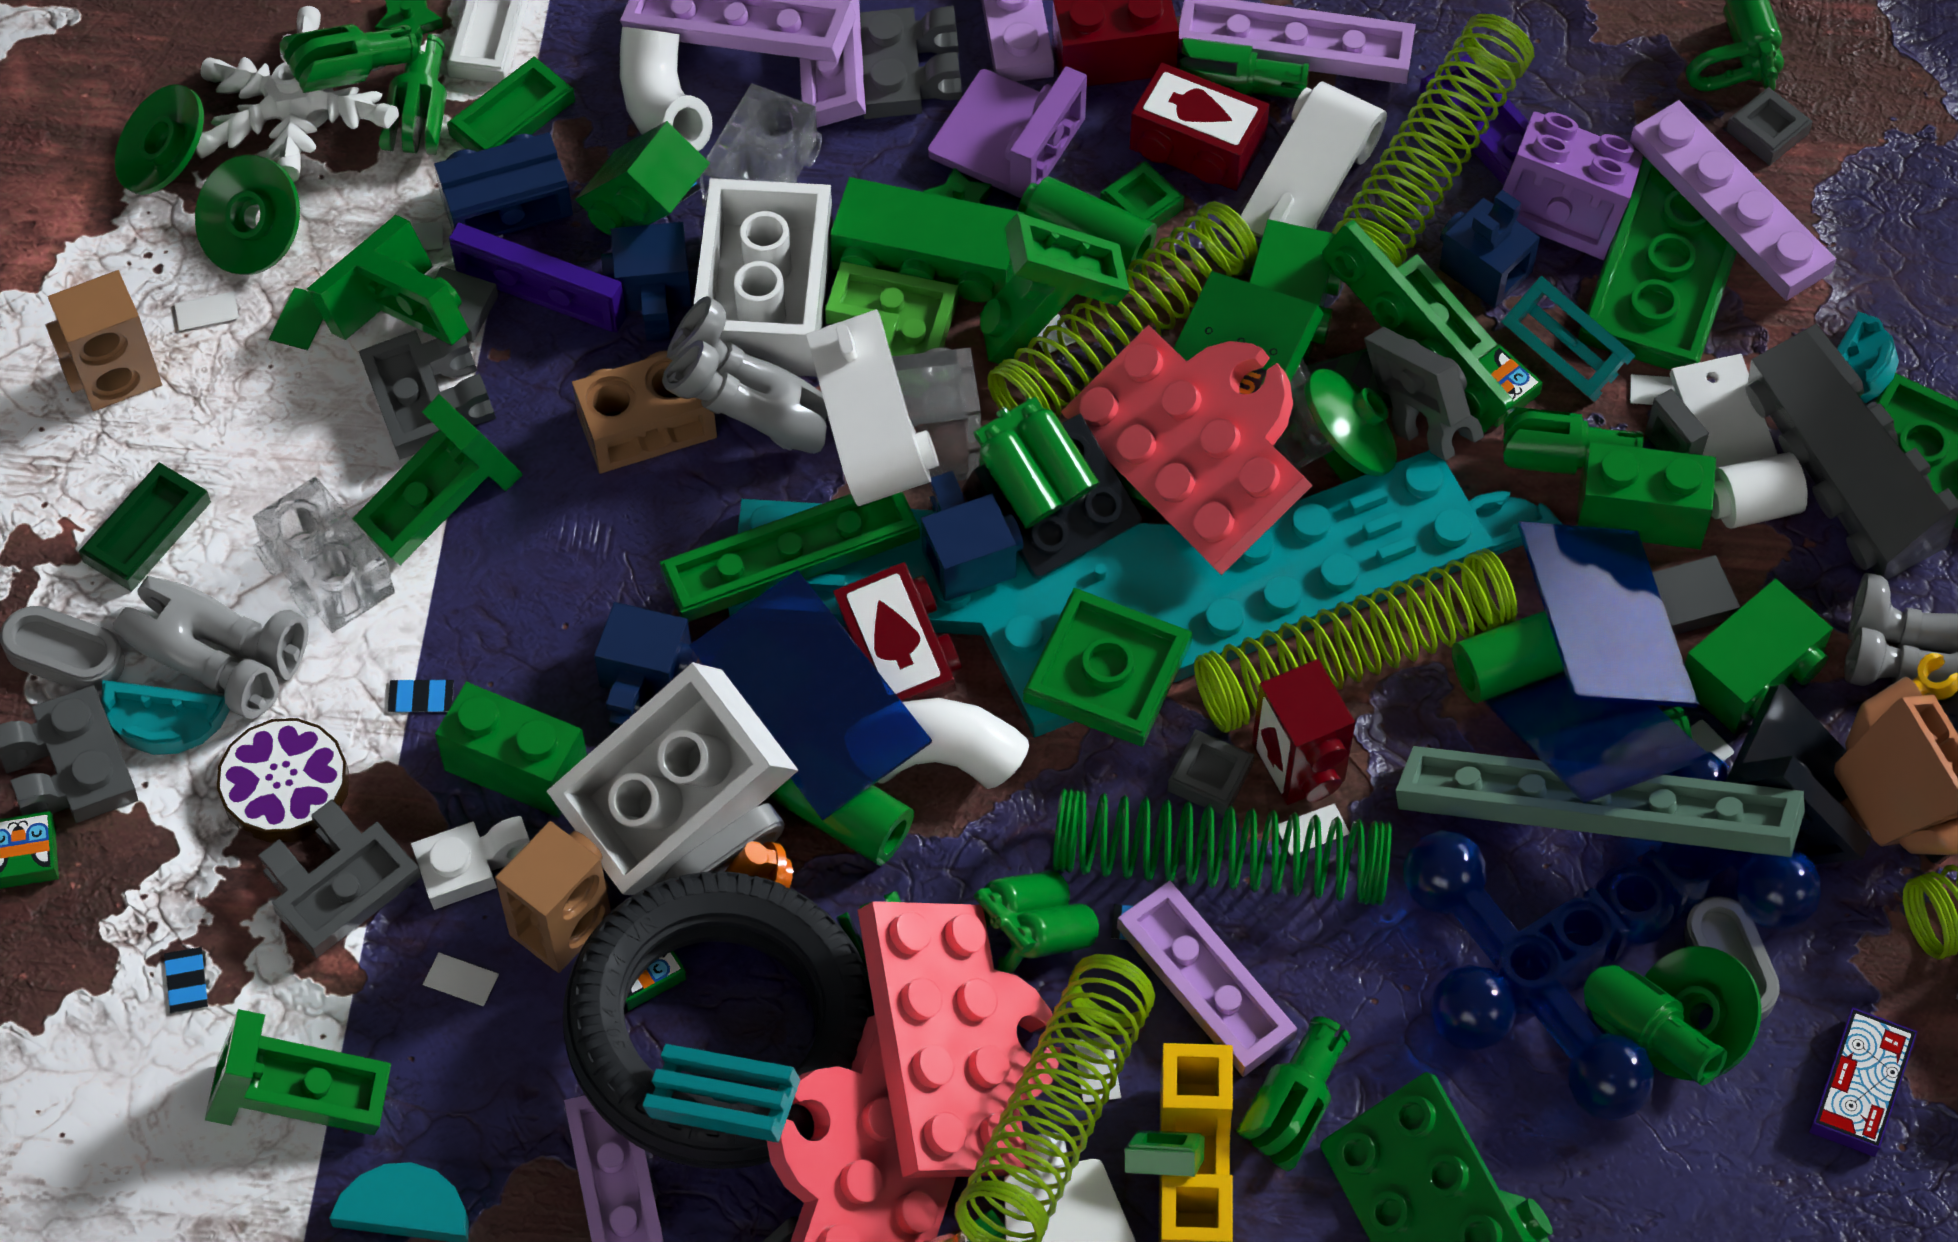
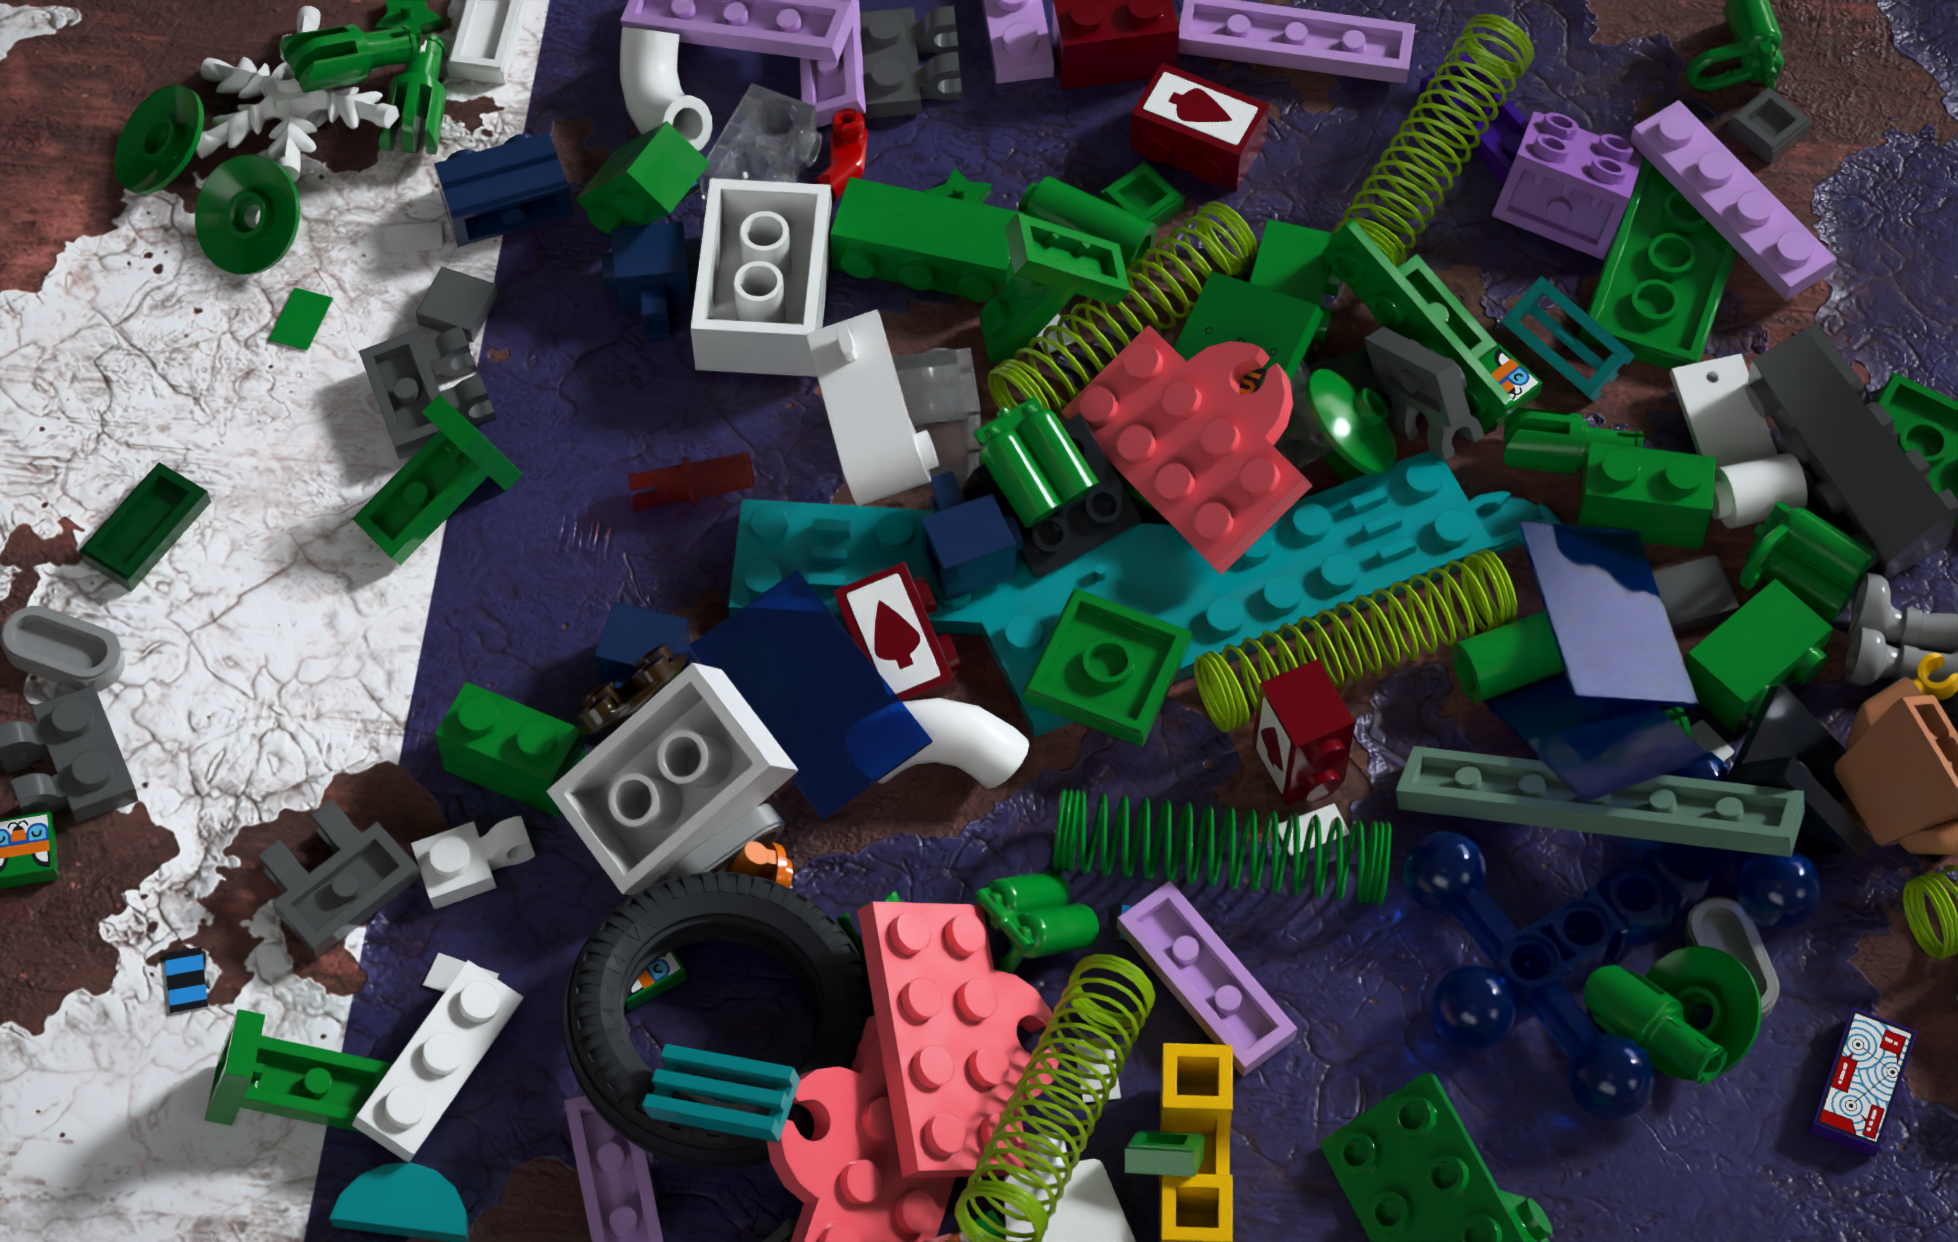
medium nougat brick [45,270,162,412] -> none
teal tile [101,680,230,755] -> none
light grey piece [113,576,309,719] -> none
white sticker [174,291,239,331] -> none
tile [217,718,349,843] -> none
clear brick [252,476,395,633] -> none
green bracket [307,215,470,345] -> none
sticker [388,680,454,712] -> none
green tile [447,56,575,152] -> none
dark purple tile [449,222,627,332] -> none
medium nougat brick [495,821,611,973] -> none
medium nougat brick [572,351,717,474] -> none
green tile [659,492,920,622] -> none
light grey piece [662,296,828,454] -> none
green brick [769,743,914,866] -> none
bright green plate [825,261,958,397] -> none
medium lavender bracket [928,66,1087,198] -> none
dark grey tile [1167,729,1255,816] -> none
green arm [1179,37,1310,99] -> none
green arm [1236,1016,1351,1172] -> none
white door [1241,81,1387,239] -> none
dark blue brick [1439,190,1540,308] -> none
white sticker [1630,374,1676,405] -> none
dark grey tile [1645,389,1709,455] -> none
teal tile [1837,311,1899,403] -> none
none -> white plate [352,960,524,1163]
none -> dark brown dish [578,643,687,736]
none -> clear red axle [628,452,755,513]
none -> red arm [814,108,868,203]
none -> green piece [1739,501,1876,624]

